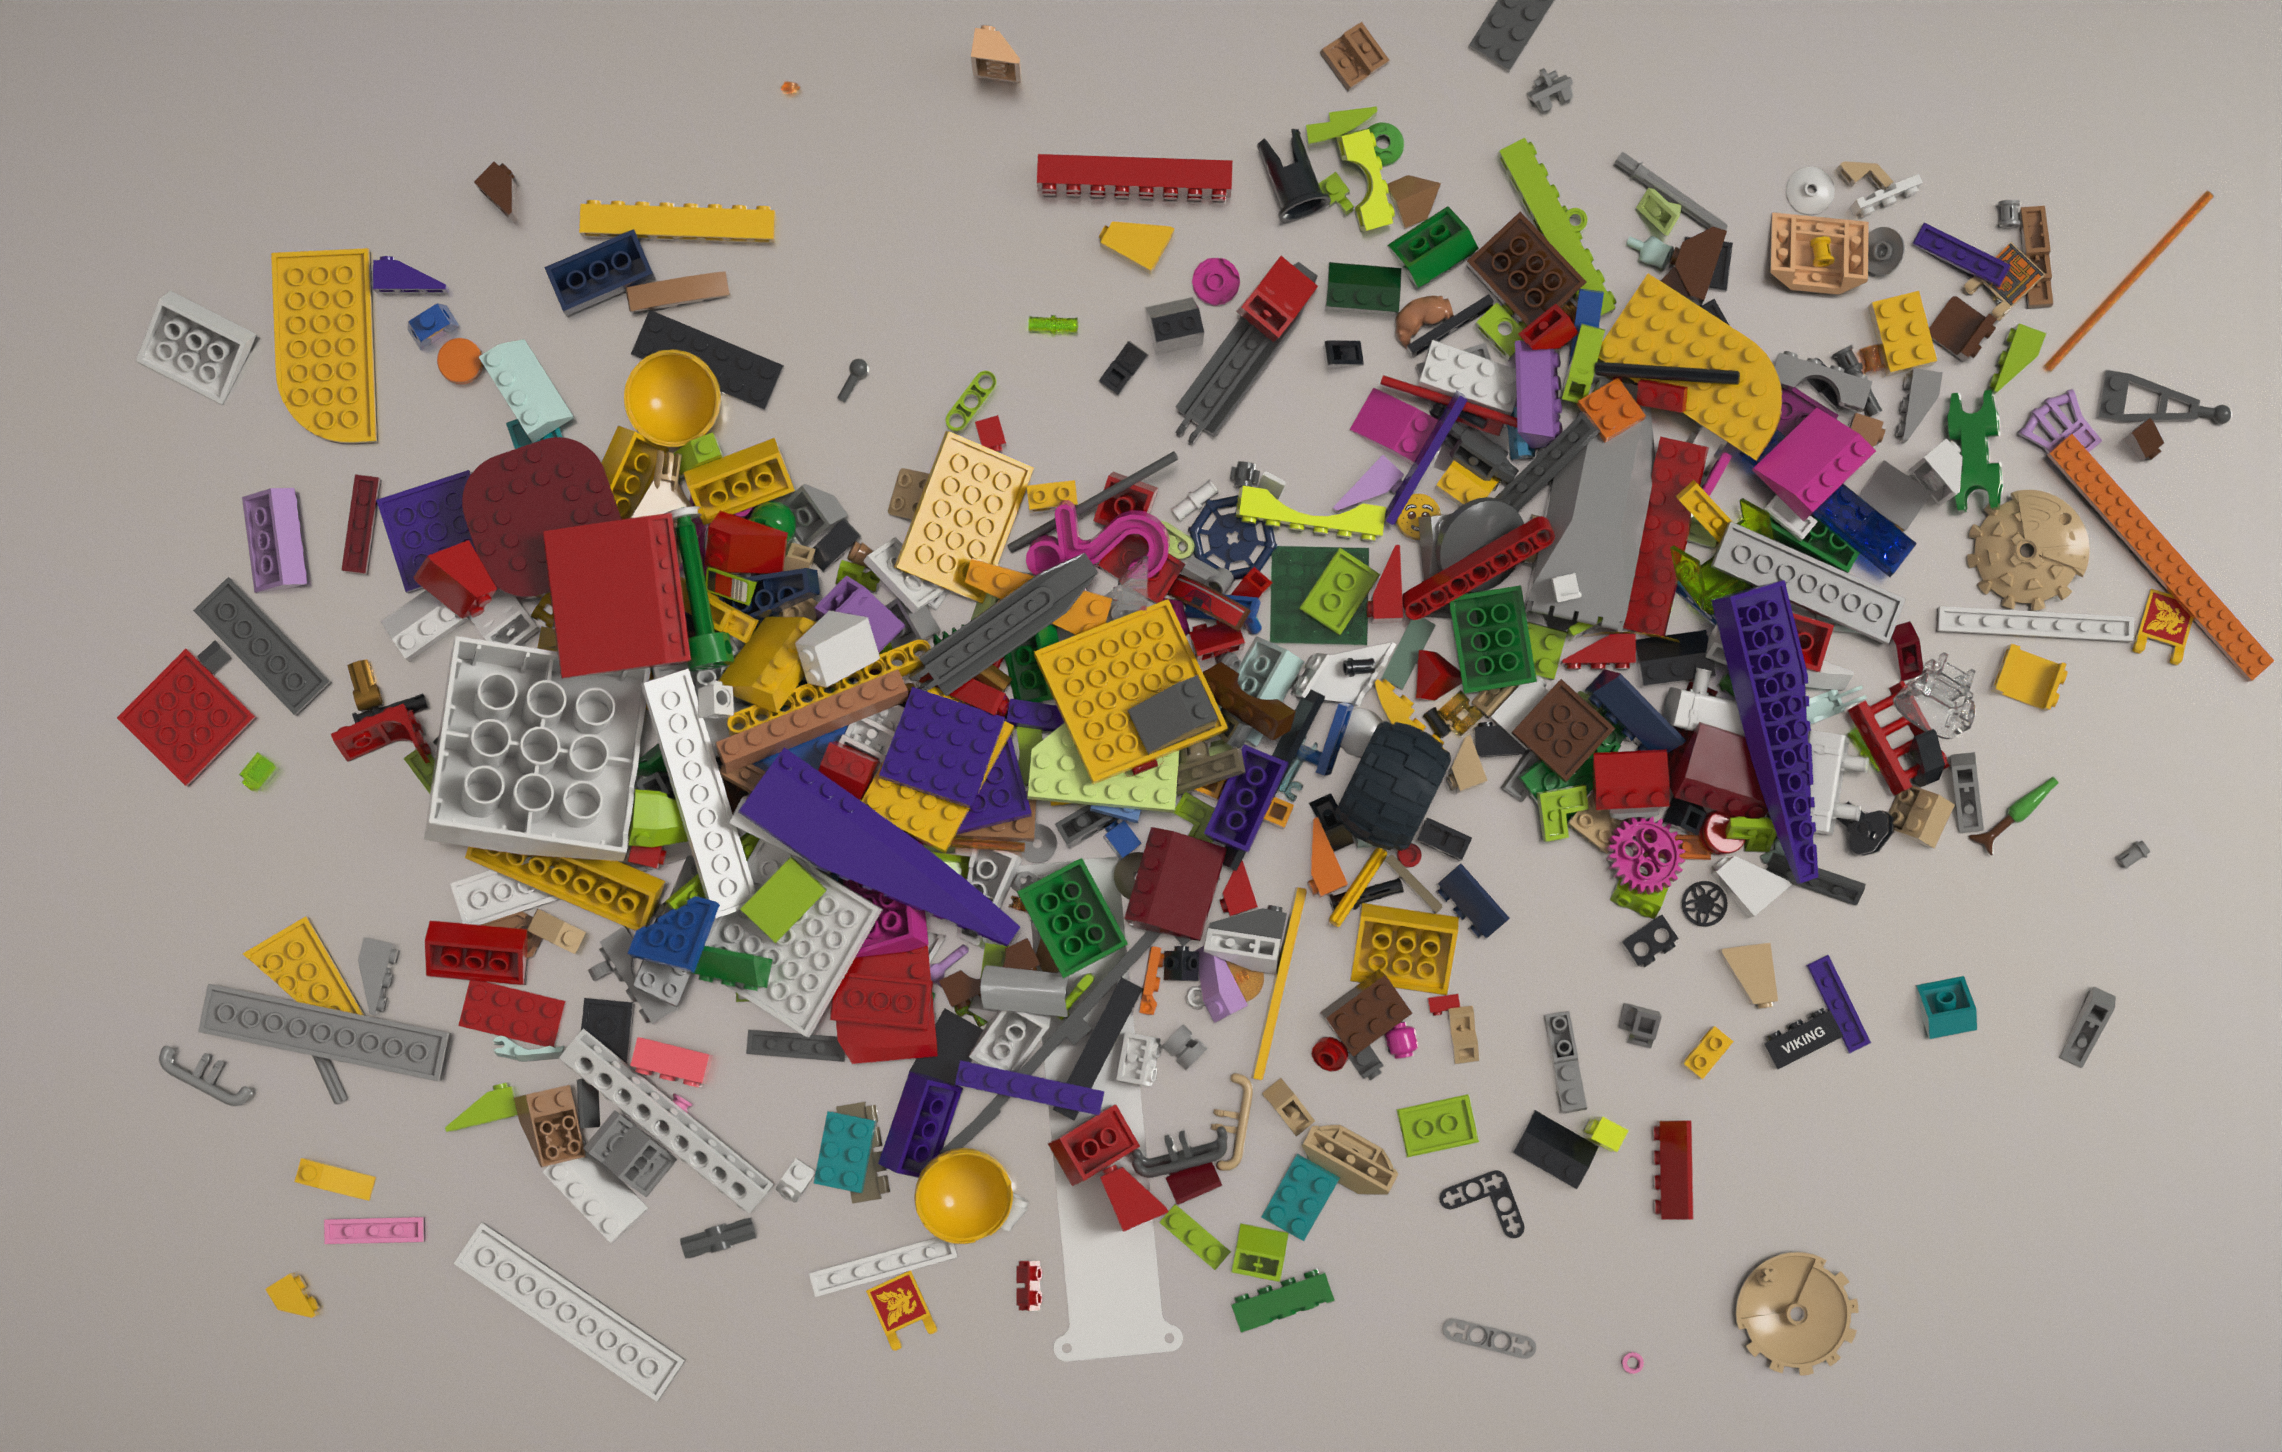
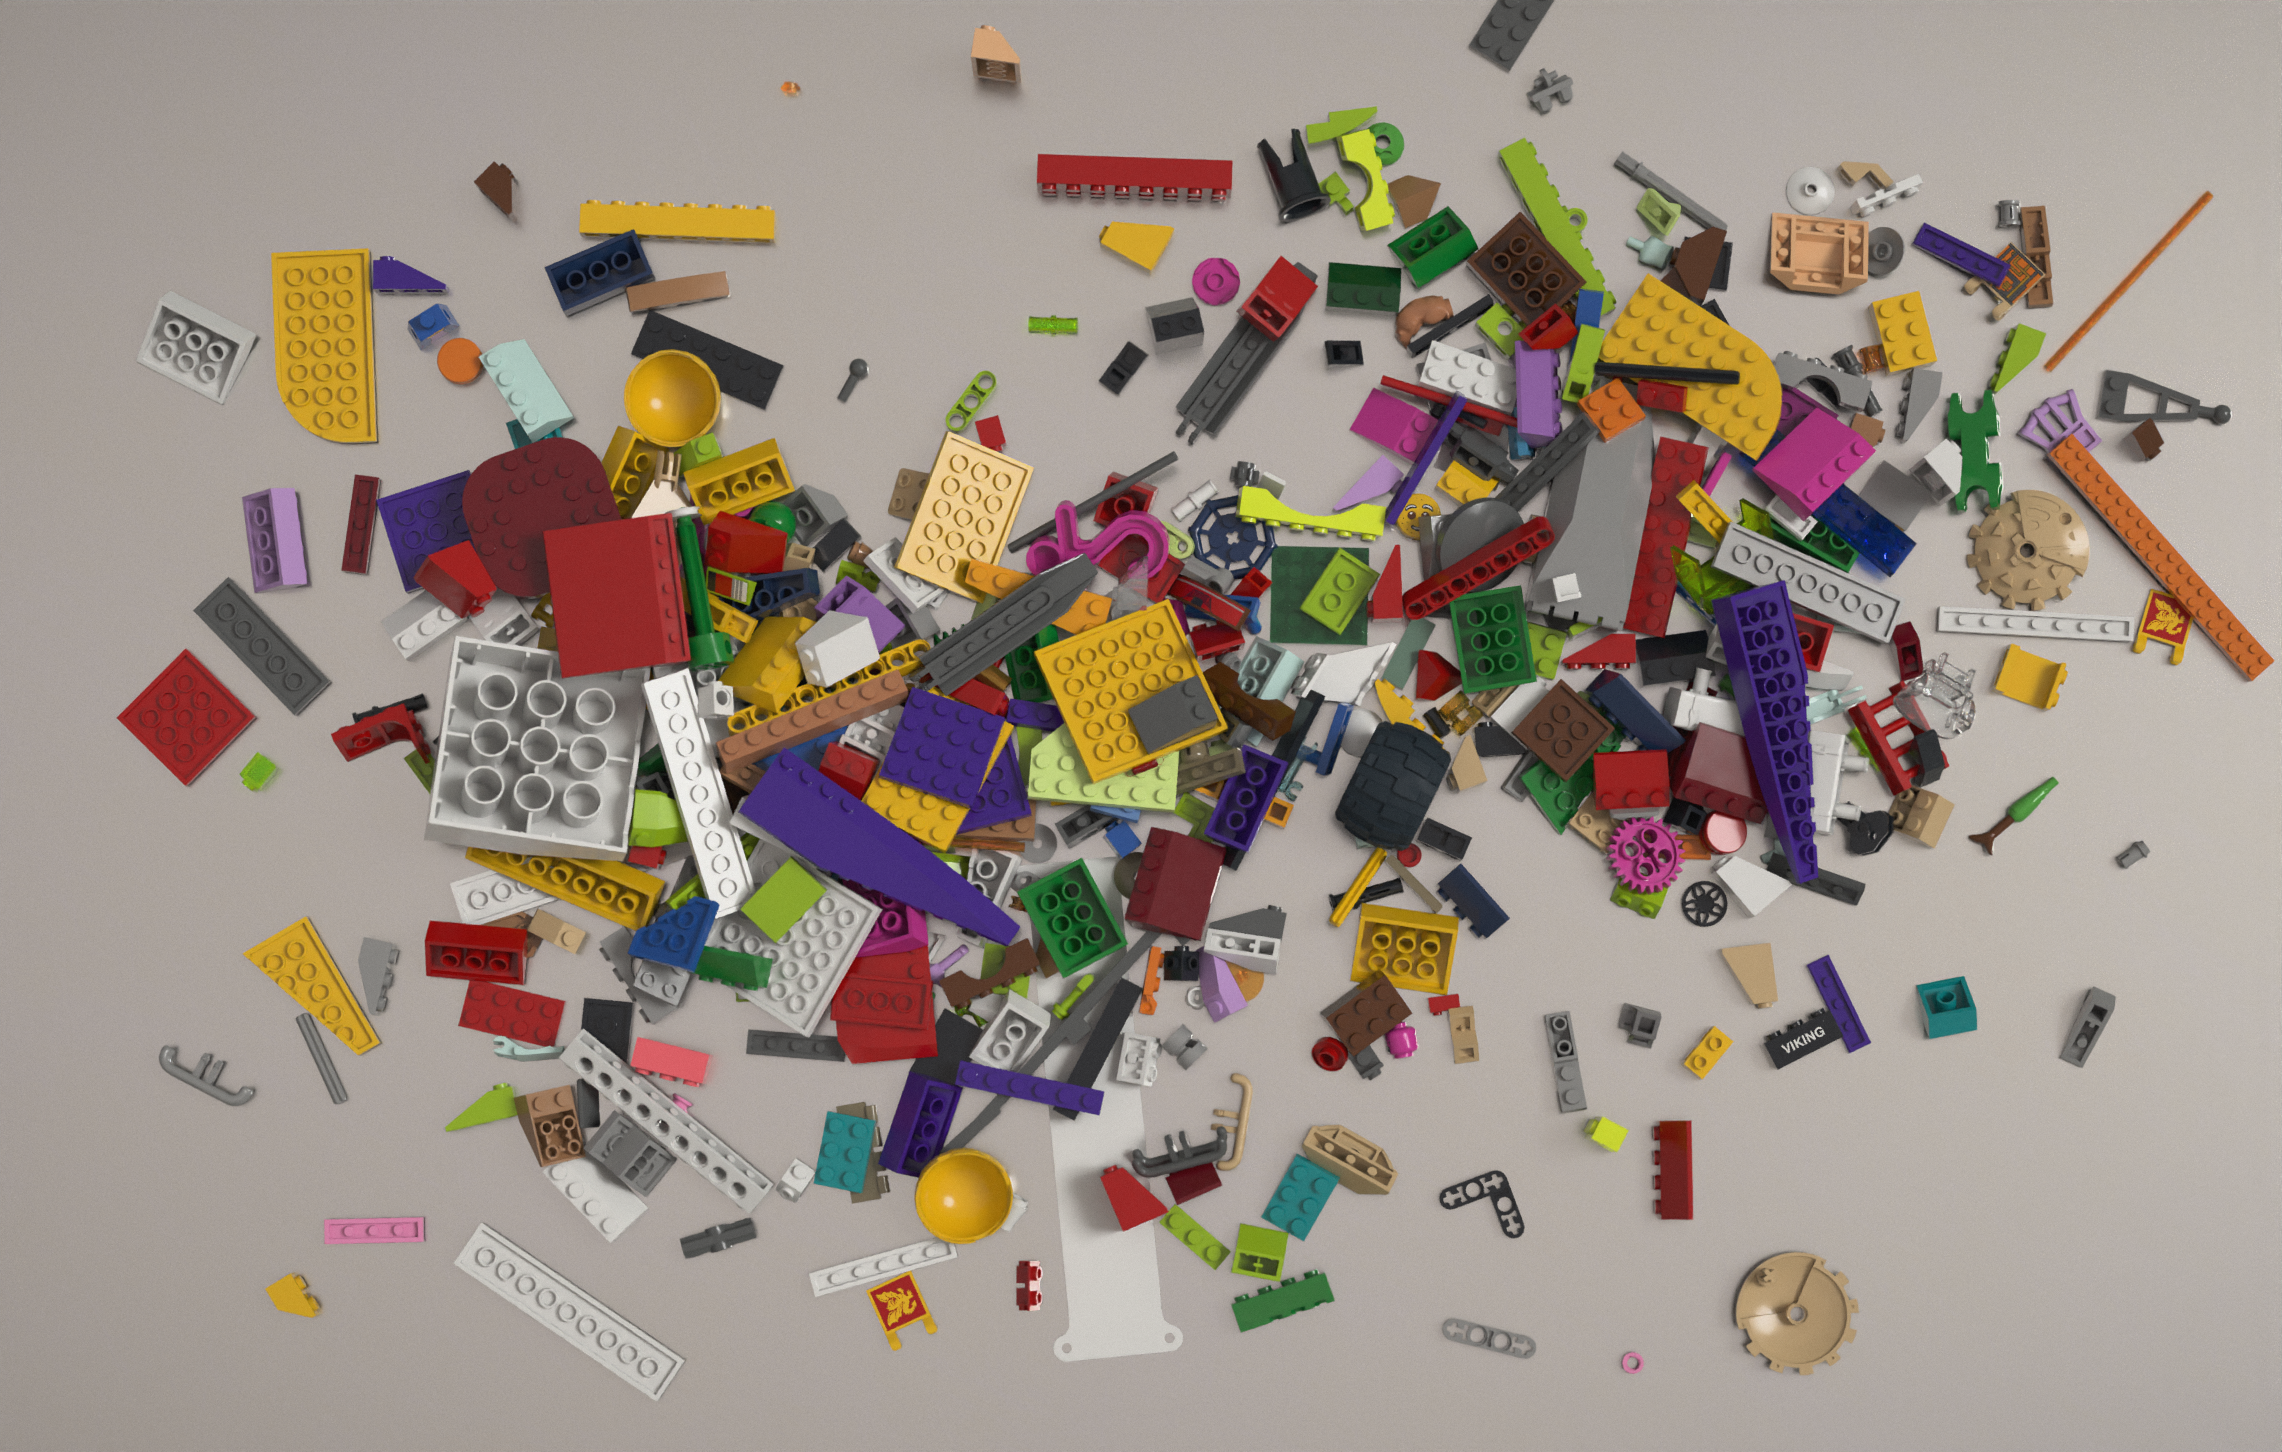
dark grey slope [197,640,232,674] -> none
light grey plate [198,984,449,1081] -> none
yellow slope [294,1158,376,1201] -> none
pearl gold piece [347,659,383,711] -> none
light grey axle [588,961,613,981] -> none
light grey sticker [980,965,1070,1017] -> none
yellow brick [1027,480,1078,513] -> none
red slope [1048,1104,1140,1186] -> none
red slope [1219,860,1258,917] -> none
yellow tile [1251,887,1307,1080] -> none
tan slope [1262,1078,1315,1137] -> none
orange slope [1307,817,1348,898] -> none
black slope [1309,793,1354,852] -> none
medium nougat slope [1320,22,1390,91] -> none
black pin [1343,658,1375,677] -> none
lime tile [1396,1094,1479,1158] -> none
black slope [1511,1110,1599,1189] -> none
lime plate [1537,784,1589,842] -> none
yellow sticker [1583,632,1679,642] -> none
black brick [1620,915,1679,968] -> none
lime plate [1725,816,1777,852] -> none
yellow bush [1810,236,1835,267] -> none
reddish brown bracket [1929,296,1997,362] -> none
light grey slope [1951,752,1984,833] -> none

